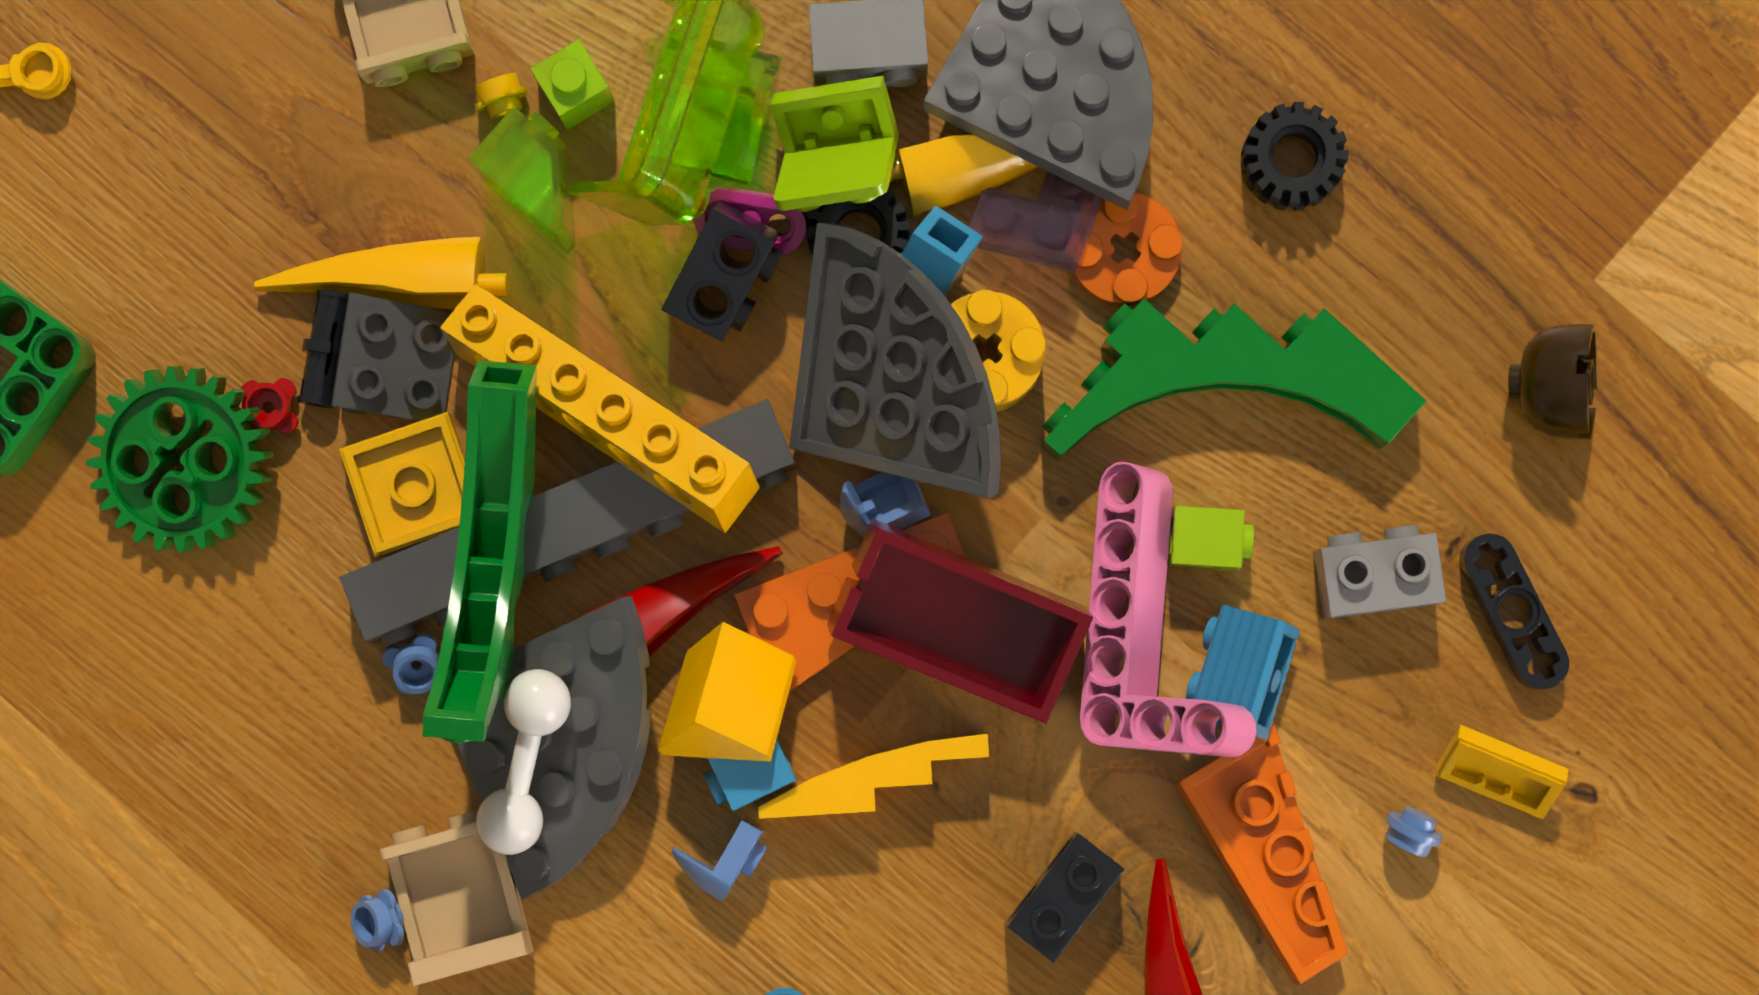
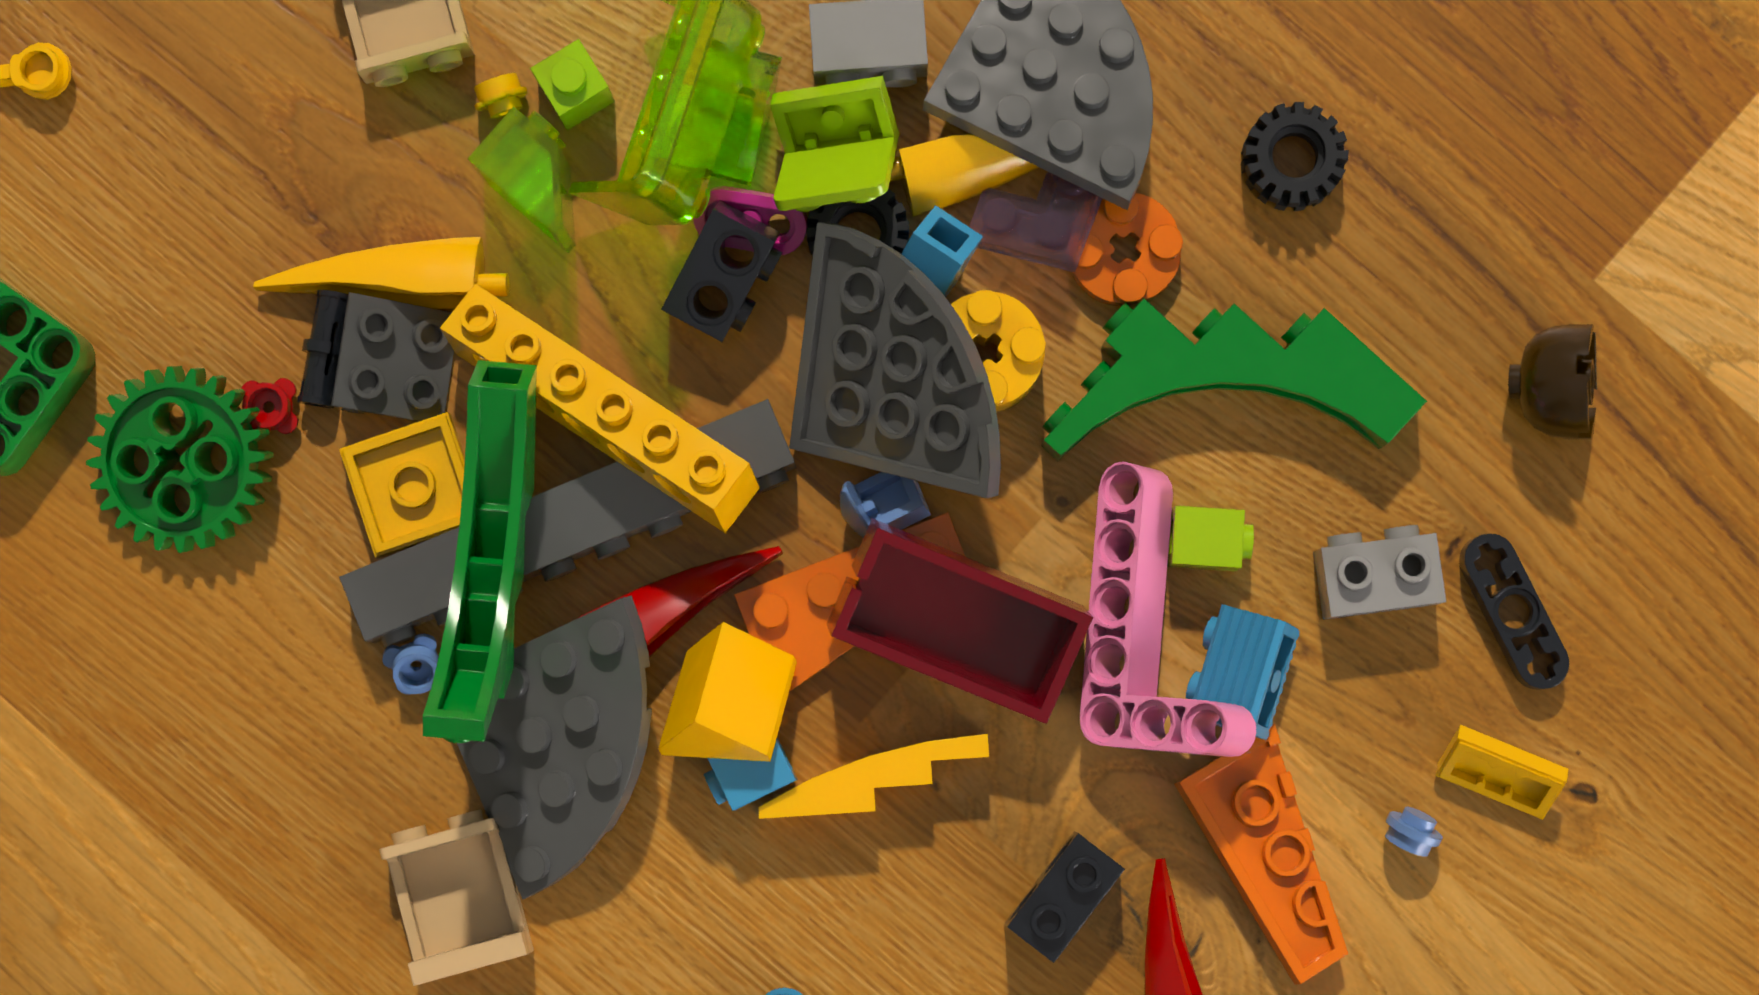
medium blue plate [351,889,404,952] -> none
white piece [476,669,571,855] -> none
medium blue plate [671,819,768,902] -> none

